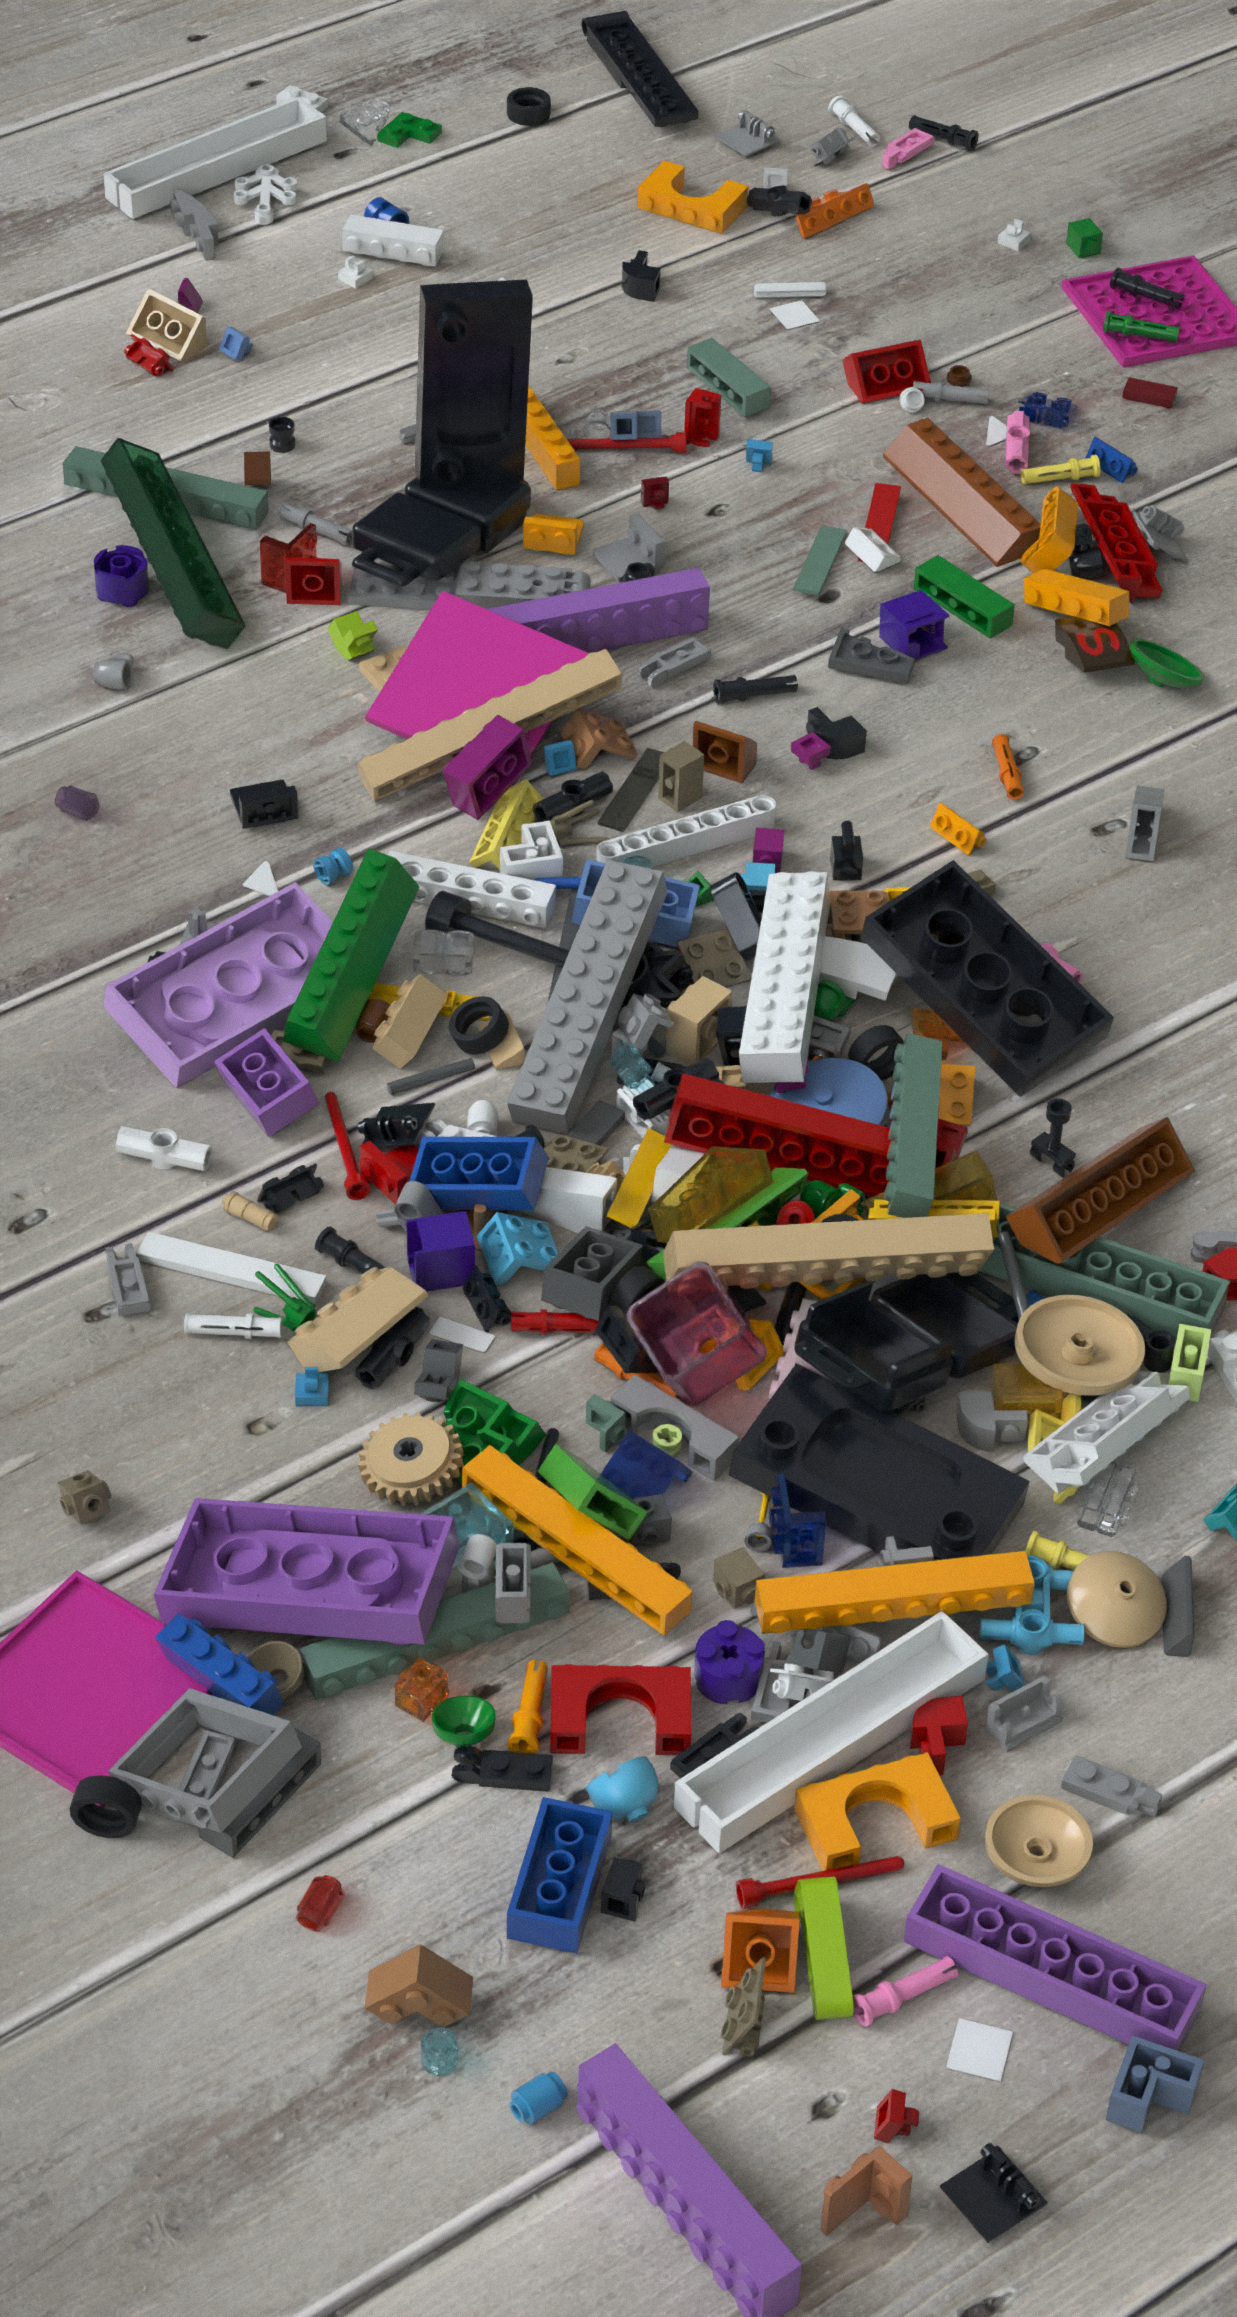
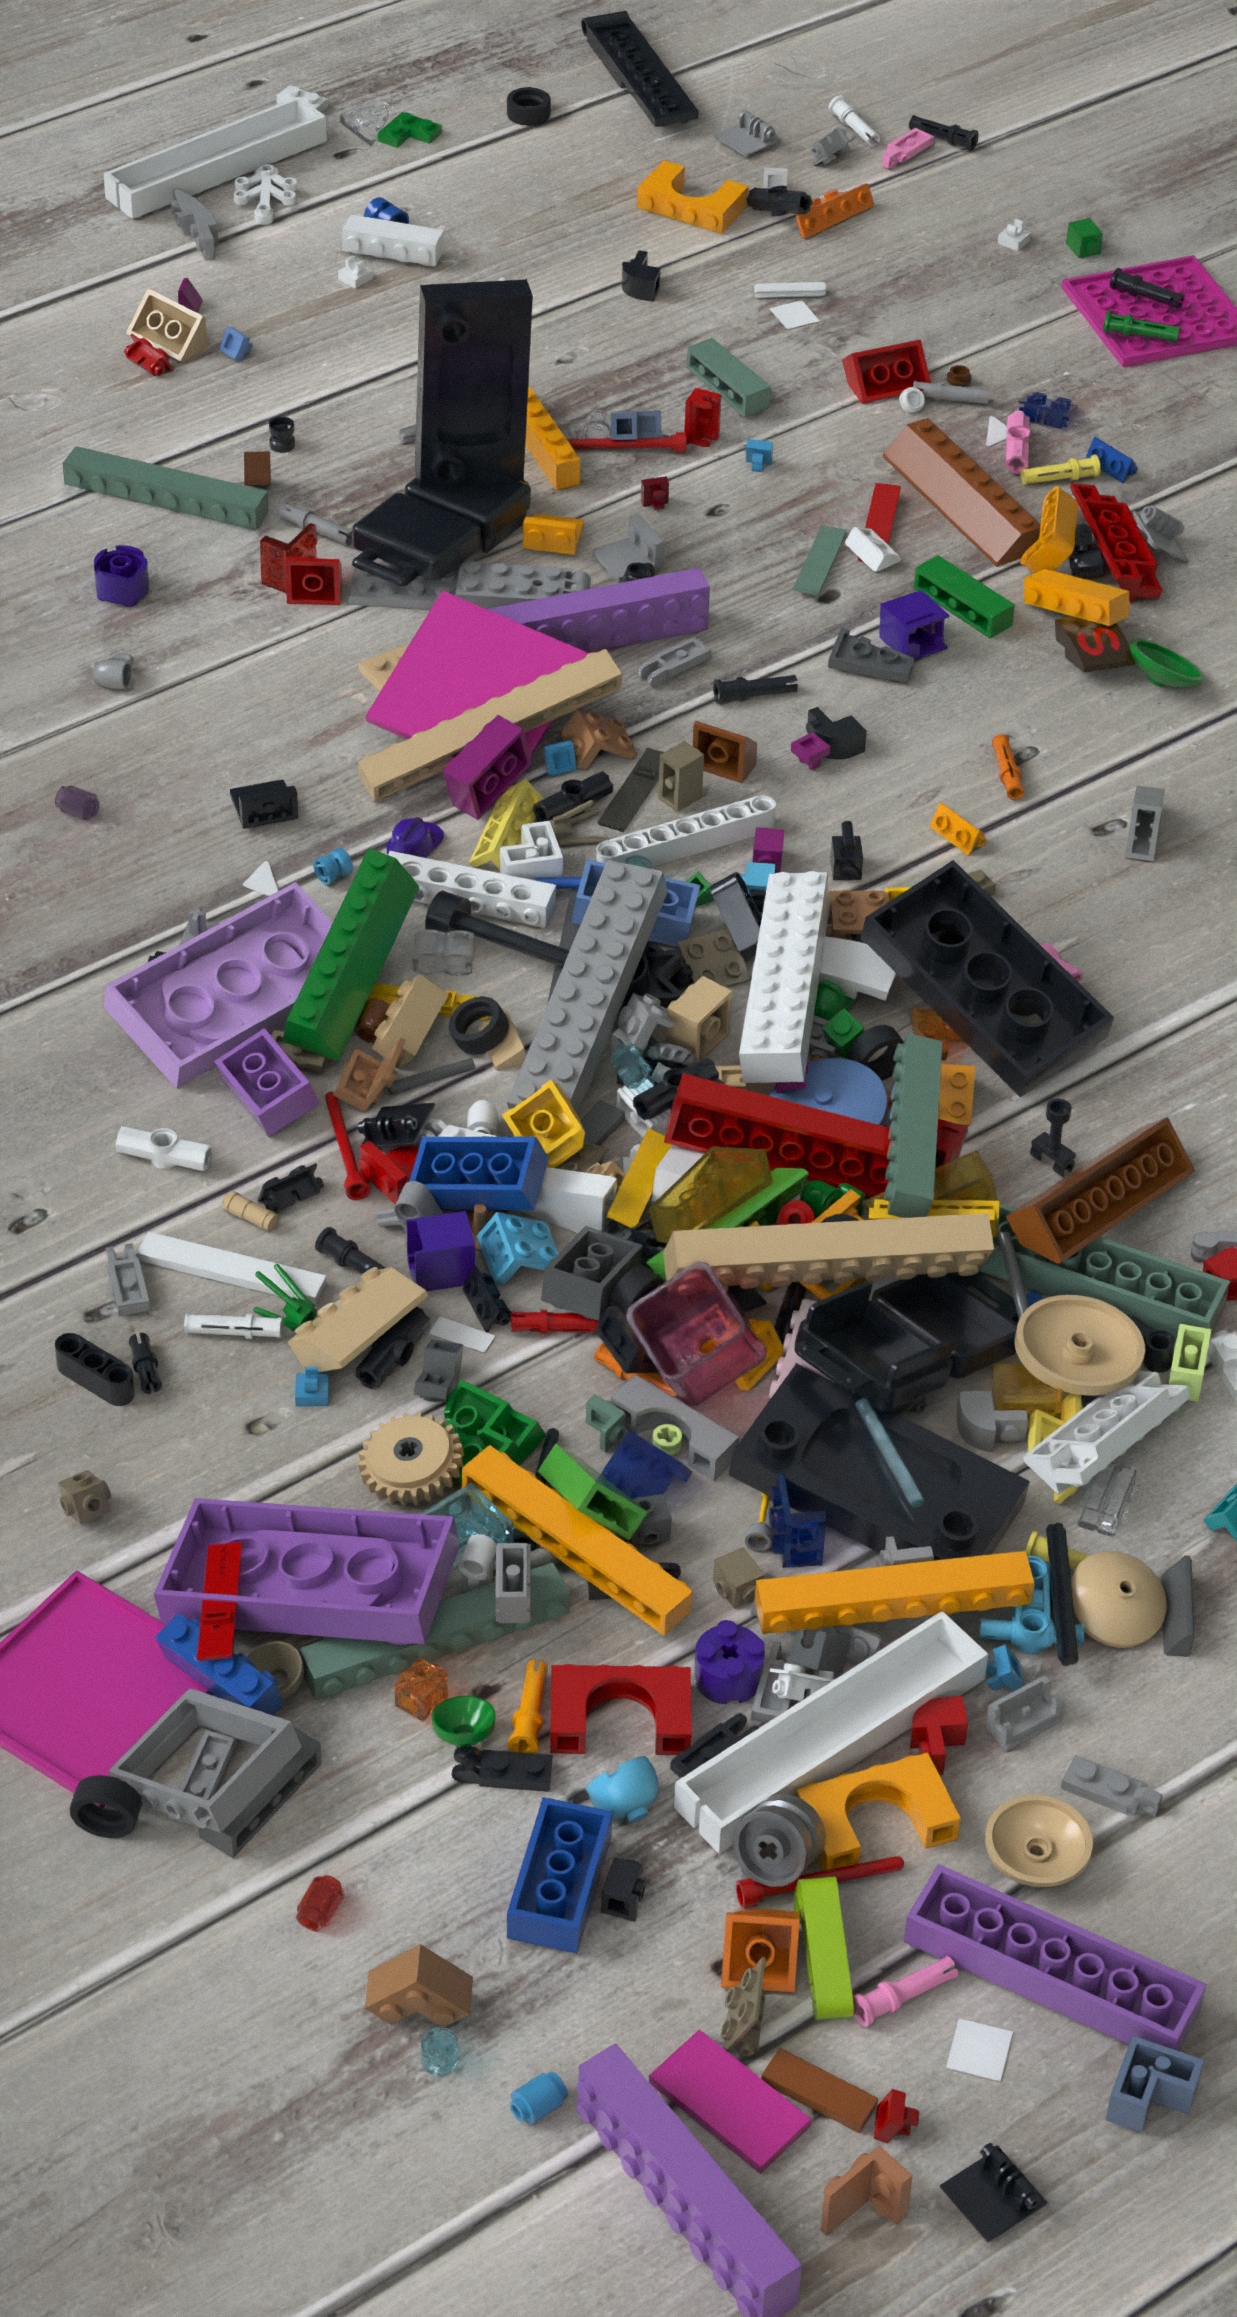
clear green brick [100,438,246,649] -> none
lime brick [327,611,378,660] -> none
black brick [716,1006,747,1066] -> none
dark red tile [1122,377,1178,408] -> none
none -> black beam [55,1333,135,1406]
none -> black pin [129,1333,162,1394]
none -> red piece [197,1542,243,1661]
none -> medium nougat bracket [333,1037,406,1113]
none -> dark purple piece [386,817,444,858]
none -> yellow slope [502,1079,585,1168]
none -> light grey gear [647,1043,696,1067]
none -> dark pink tile [649,2029,811,2174]
none -> flat silver wheel [733,1794,826,1887]
none -> dark orange tile [761,2048,878,2133]
none -> green brick [821,1008,865,1059]
none -> clear light blue bar [855,1398,924,1508]
none -> black axle [1046,1522,1079,1666]

